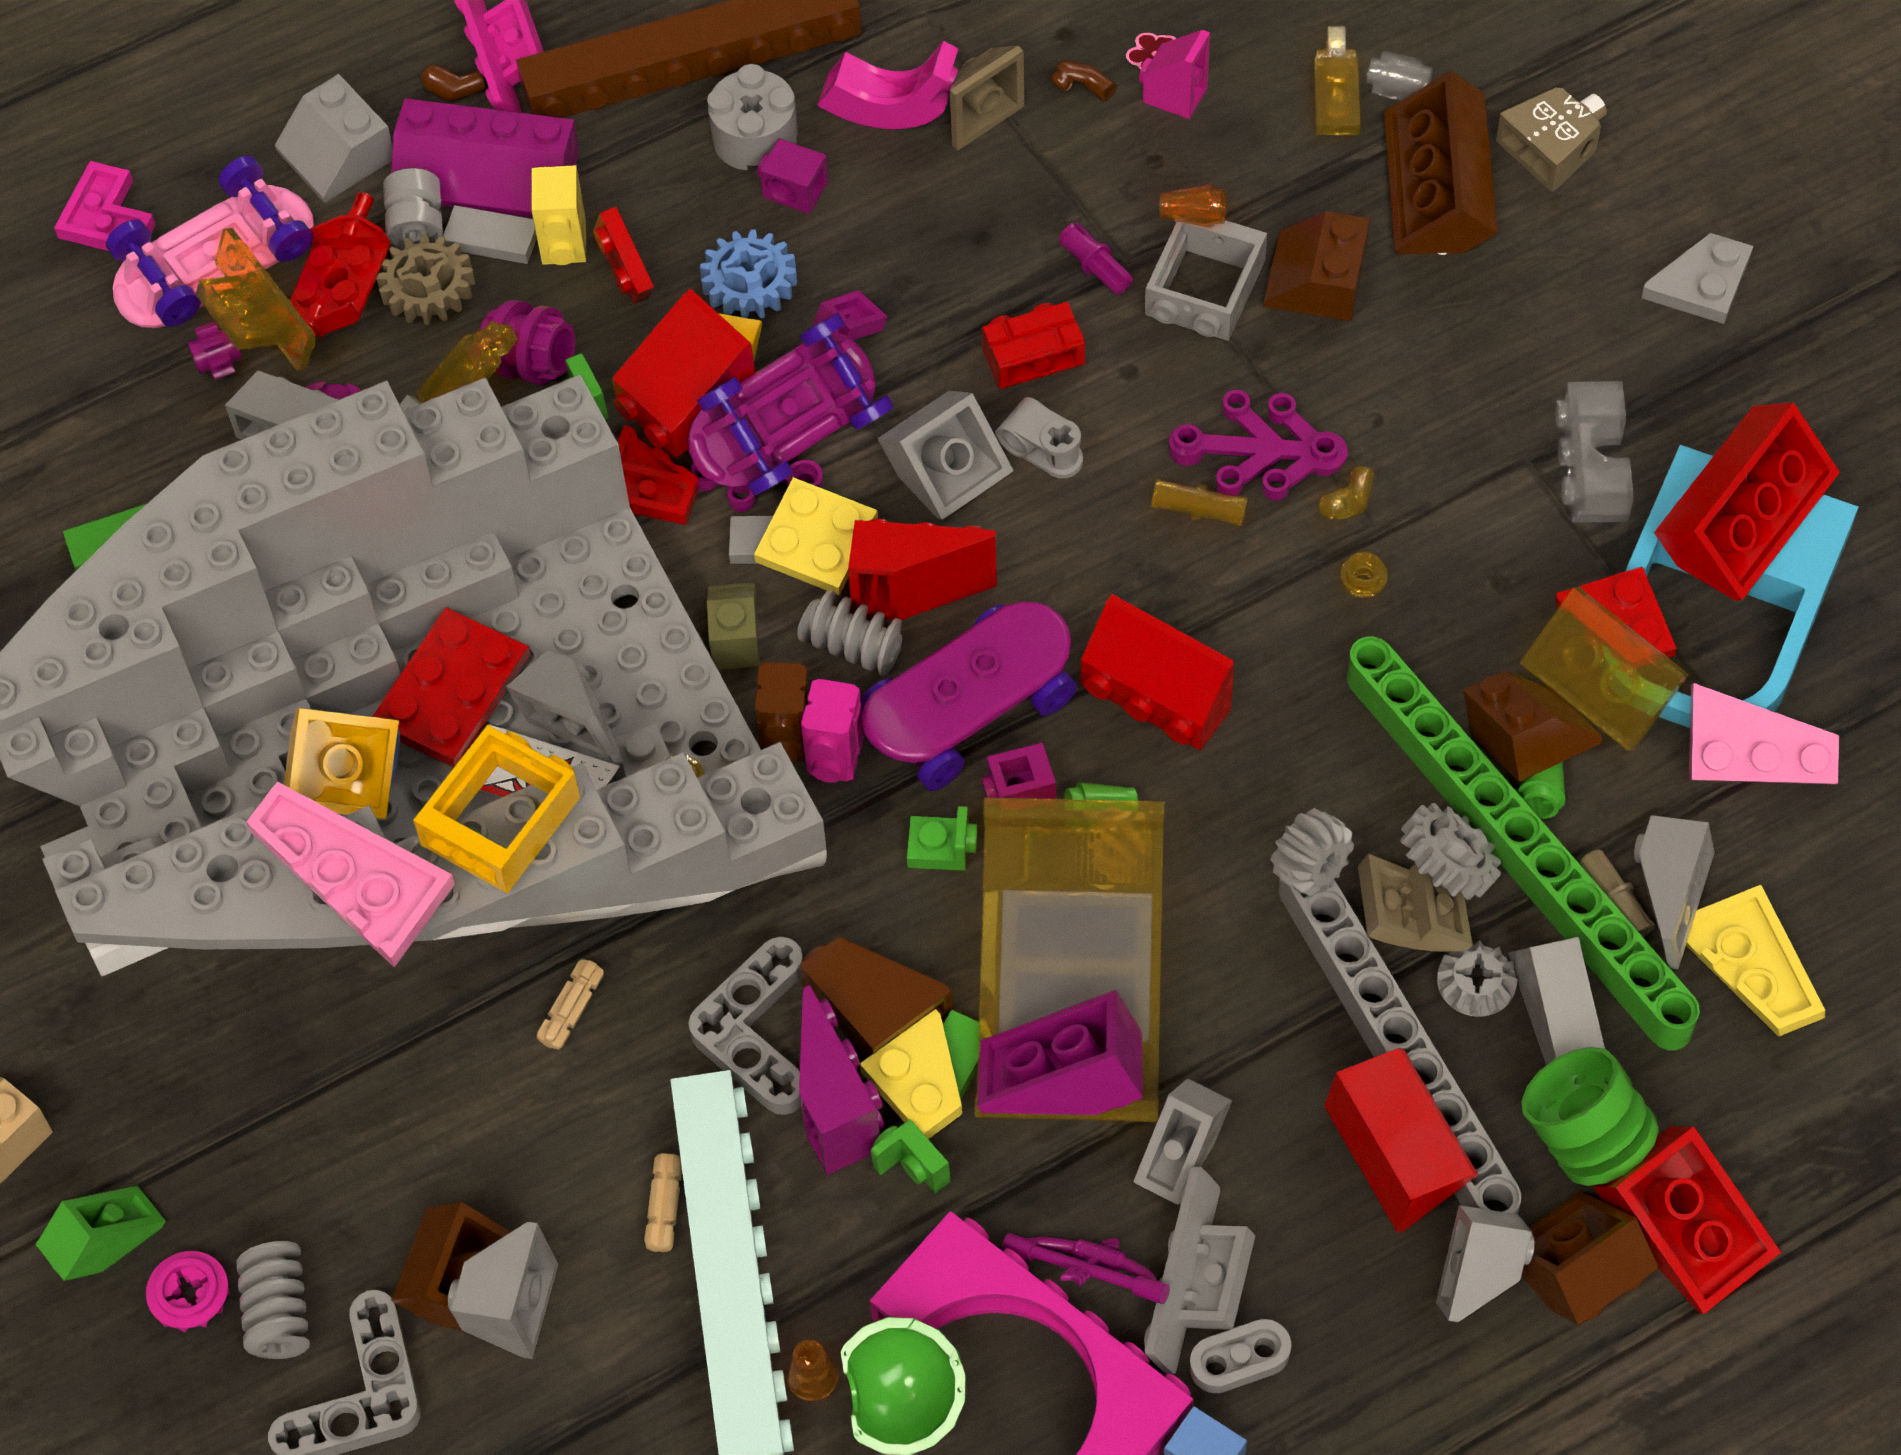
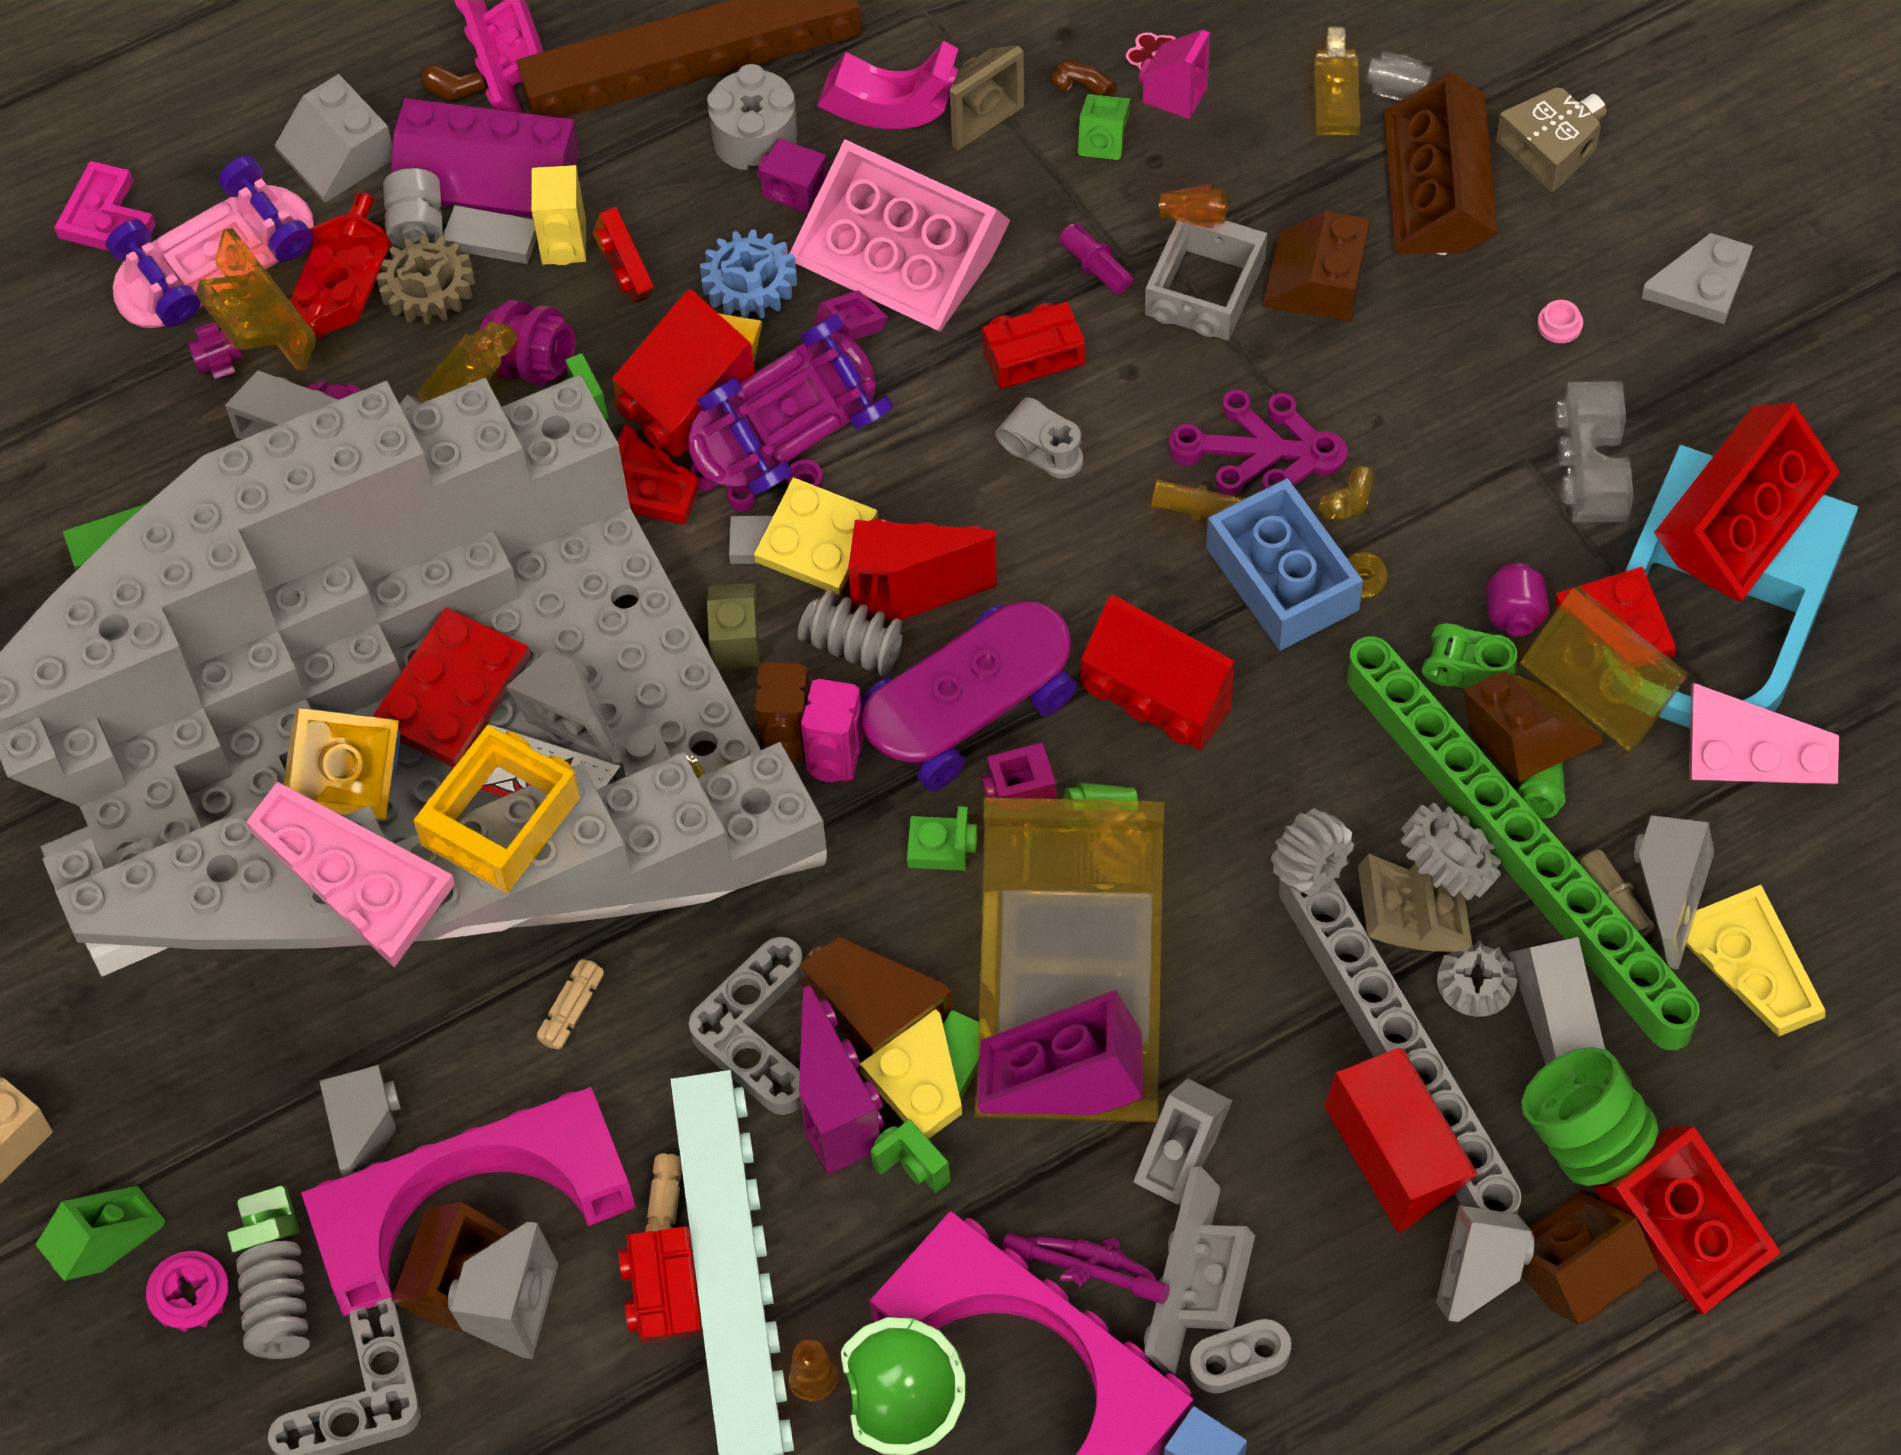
light grey slope [877,390,1014,520] -> none
none -> bracket [227,1186,300,1252]
none -> dark pink arch [301,1087,636,1317]
none -> light grey slope [320,1065,401,1177]
none -> red brick [618,1227,703,1343]
none -> bright pink slope [789,139,1010,332]
none -> bright green bracket [1078,94,1130,160]
none -> medium blue brick [1206,478,1363,651]
none -> bright green piece [1422,623,1517,689]
none -> magenta head [1485,563,1549,636]
none -> bright pink plate [1537,300,1583,343]

